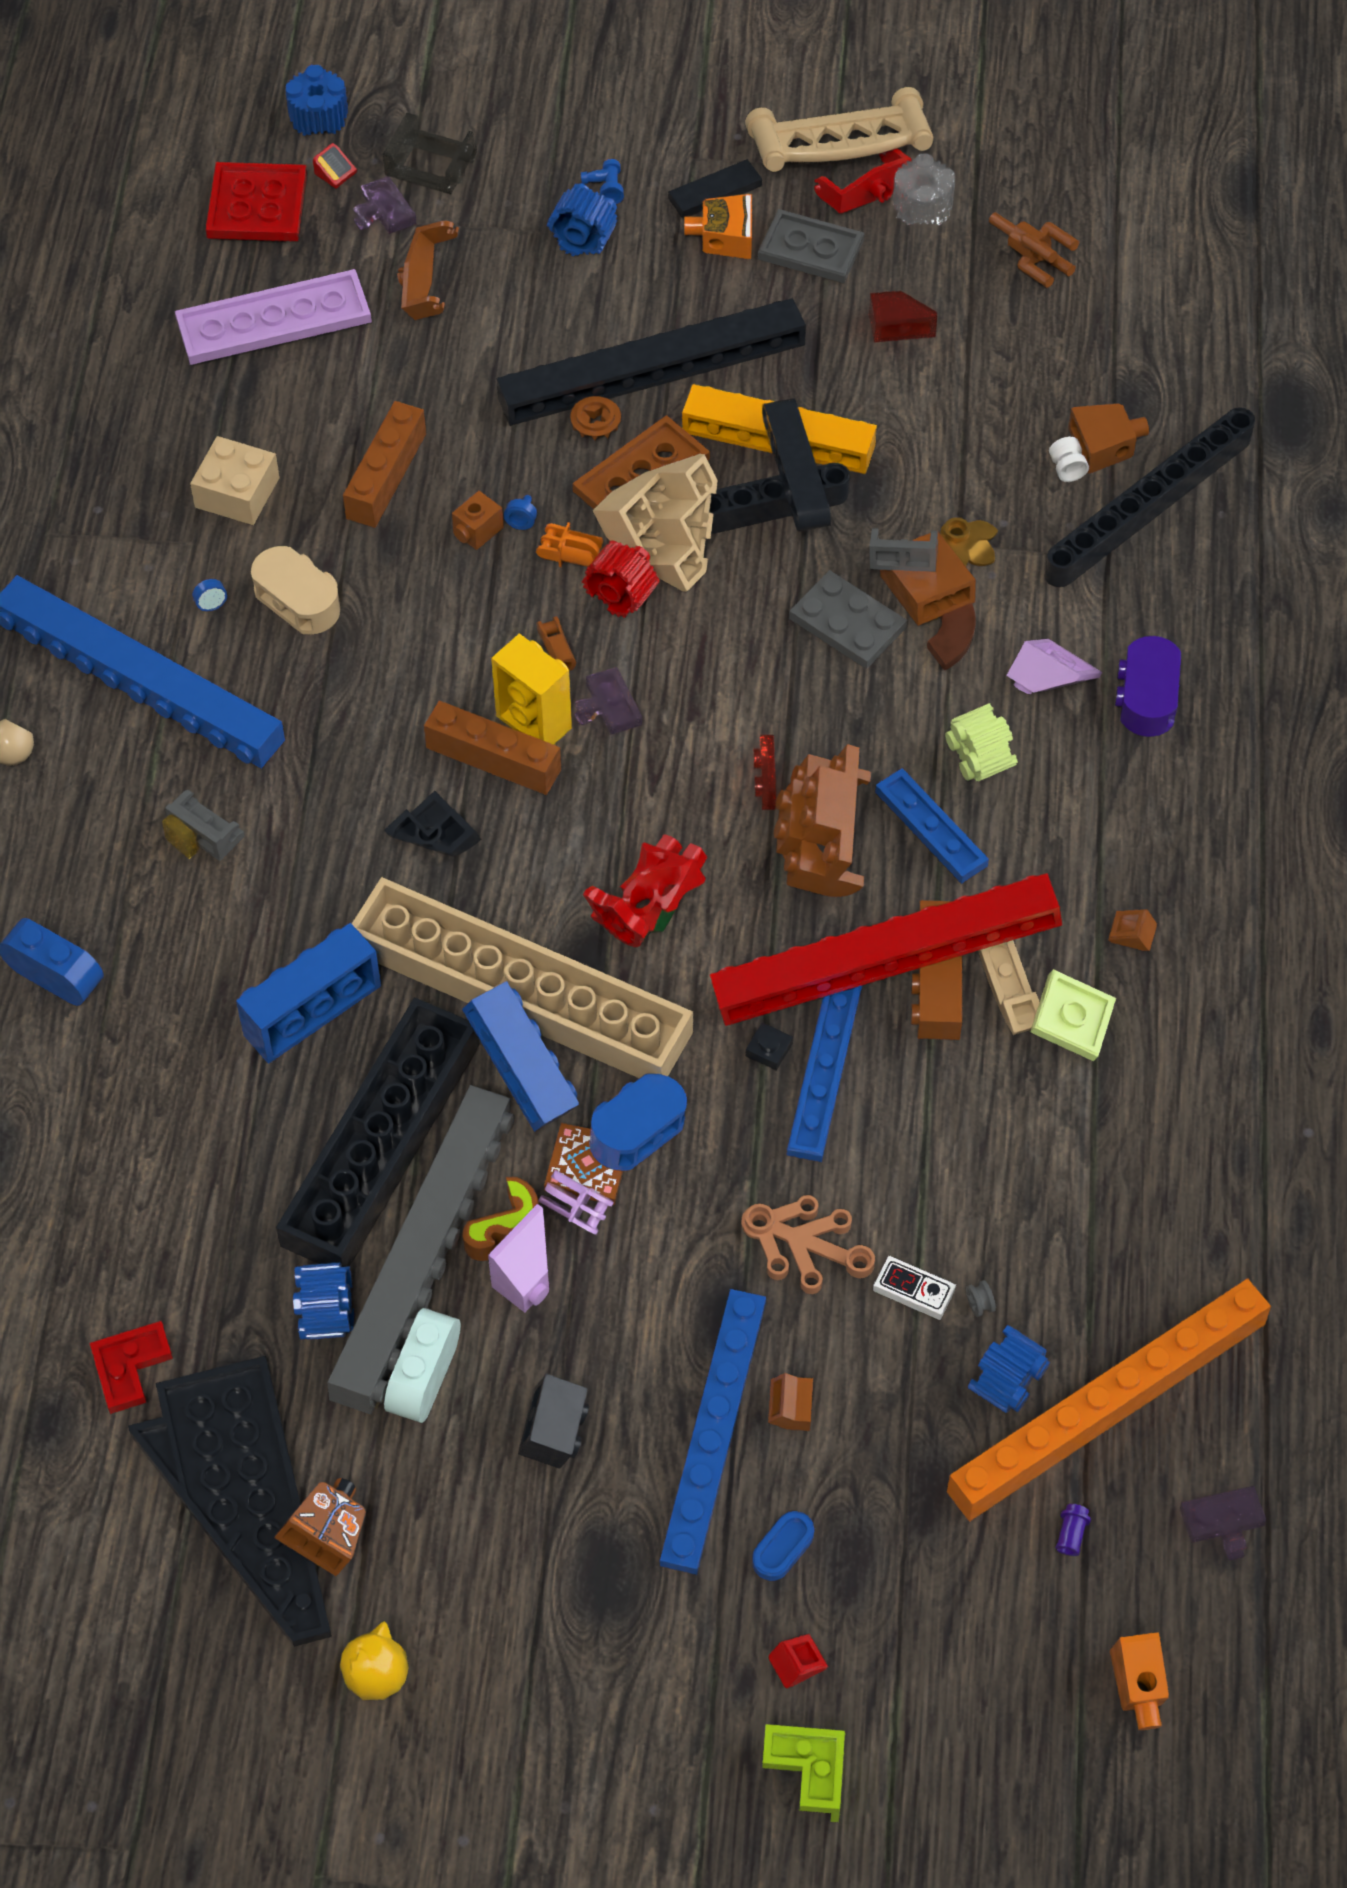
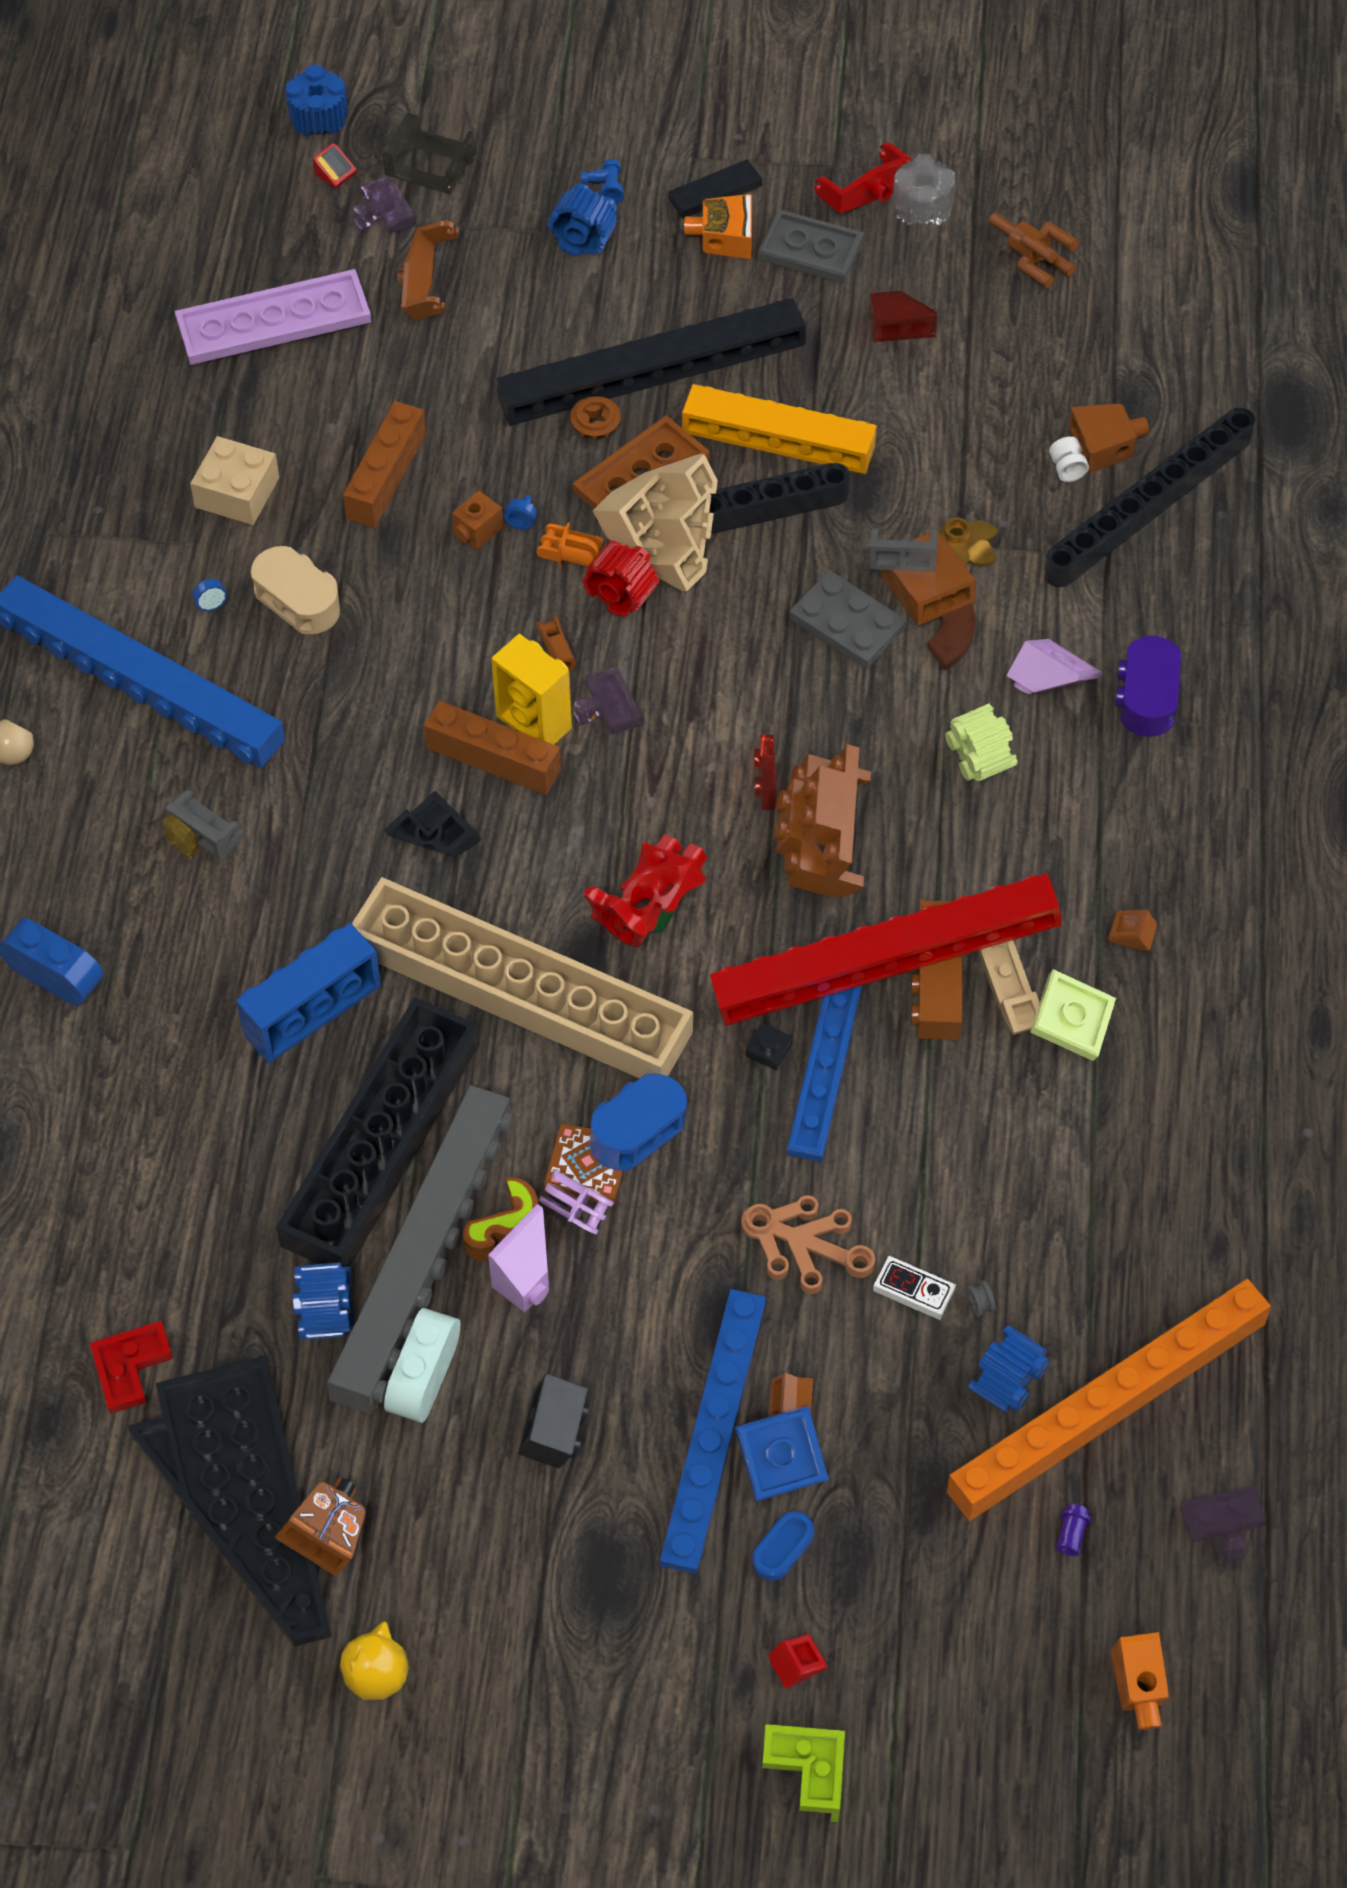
red plate [206,162,307,241] -> none
brick [462,981,579,1132] -> none
tan piece [745,87,933,172] -> none
black beam [762,398,831,532] -> none
blue plate [875,768,989,884] -> none
none -> blue tile [735,1406,829,1501]

